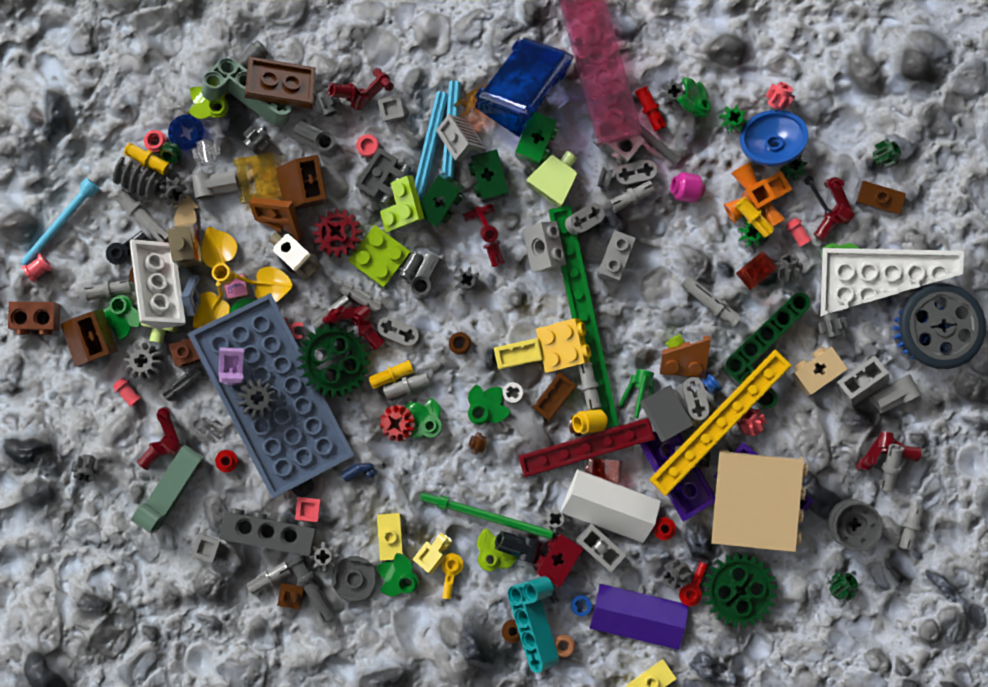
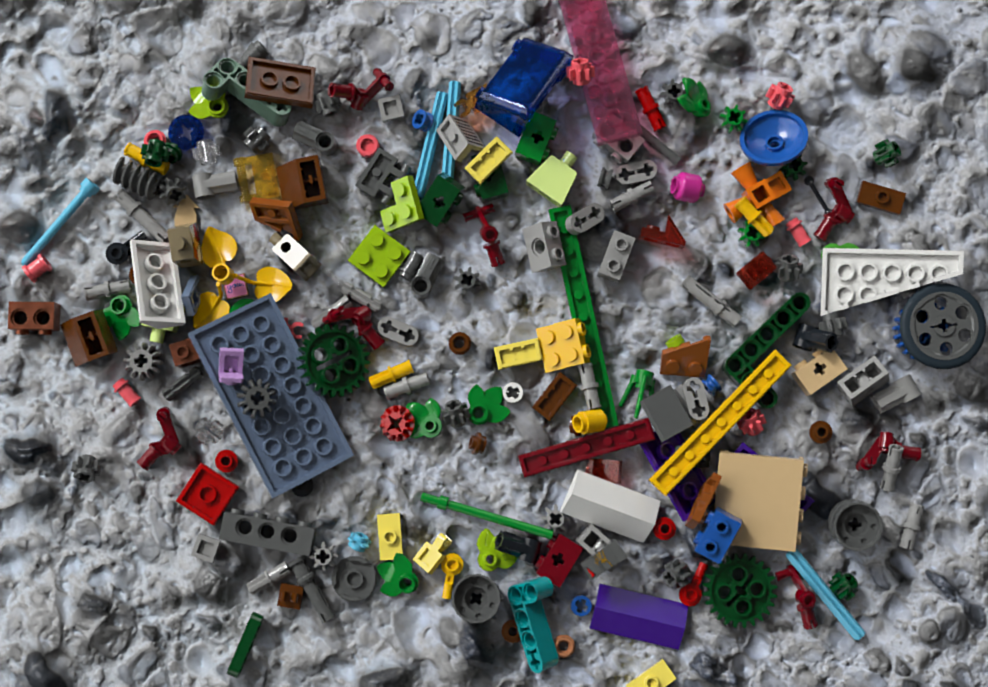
sand green beam [131,445,205,533] -> none
coral plate [295,497,321,522] -> none
dark red gear [313,208,363,258] -> none
dark blue arm [341,463,377,482] -> none
none -> dark green gear [140,139,170,167]
none -> red plate [176,462,240,526]
none -> dark green beam [227,612,264,678]
none -> medium azure plate [348,532,372,552]
none -> blue bush [412,109,434,132]
none -> dark grey gear [441,399,471,428]
none -> dark grey wheel [452,574,500,623]
none -> light yellow plate [464,136,513,185]
none -> coral gear [566,58,595,86]
none -> dark grey leg [580,539,627,580]
none -> clear red slope [639,215,686,249]
none -> dark orange wing [685,472,722,529]
none -> blue brick [693,506,742,564]
none -> dark red pin [775,564,818,630]
none -> medium azure axle [786,549,865,640]
none -> black piece [792,323,839,353]
none -> reddish brown plate [809,421,832,444]

